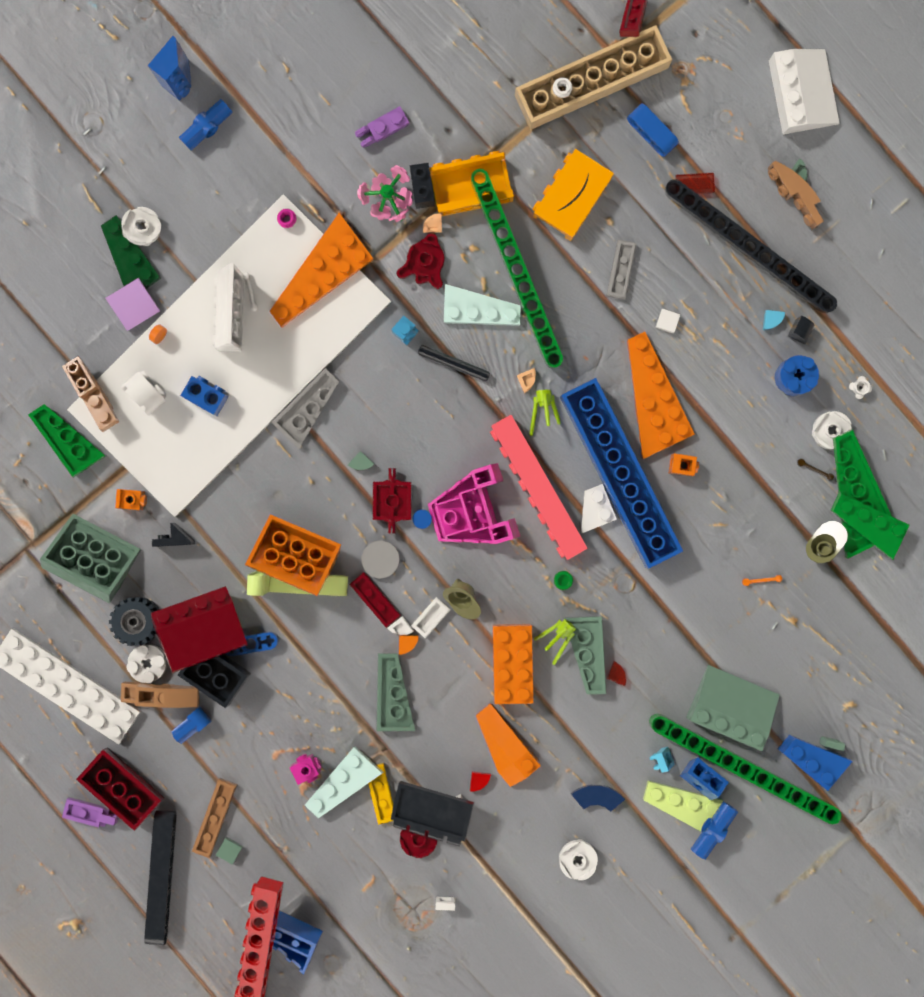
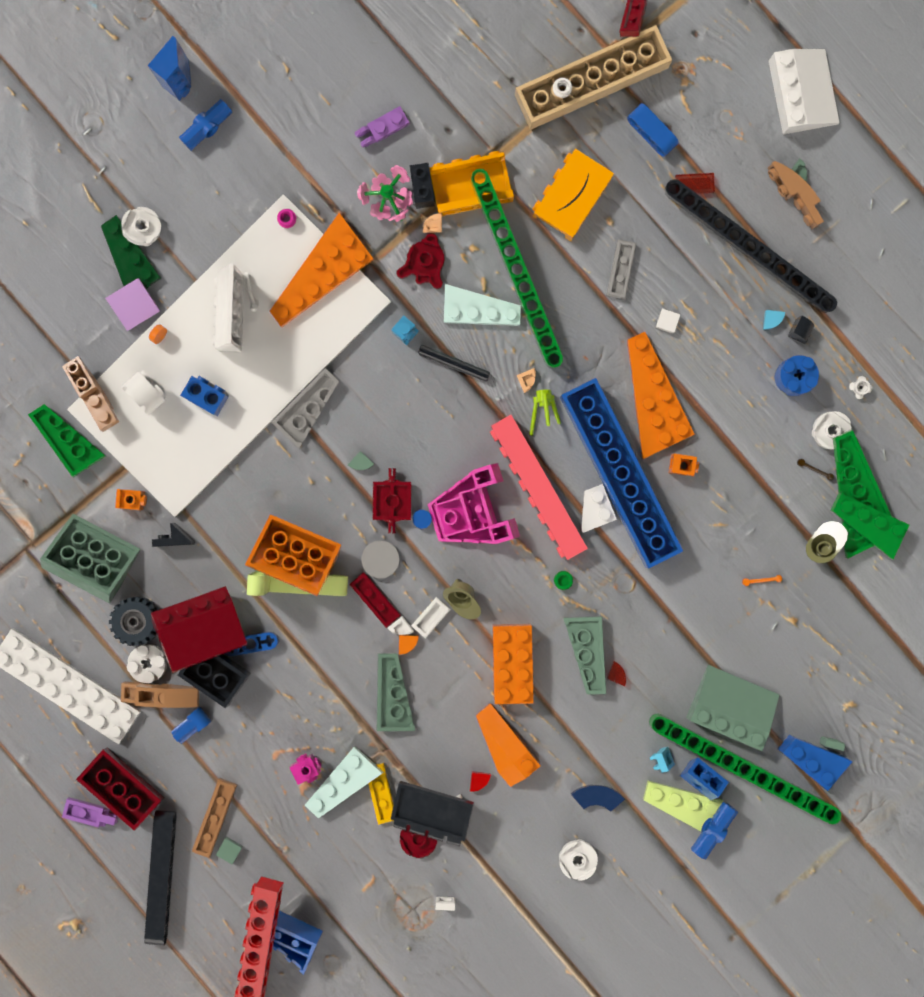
lime plant [534,619,576,665] -> none

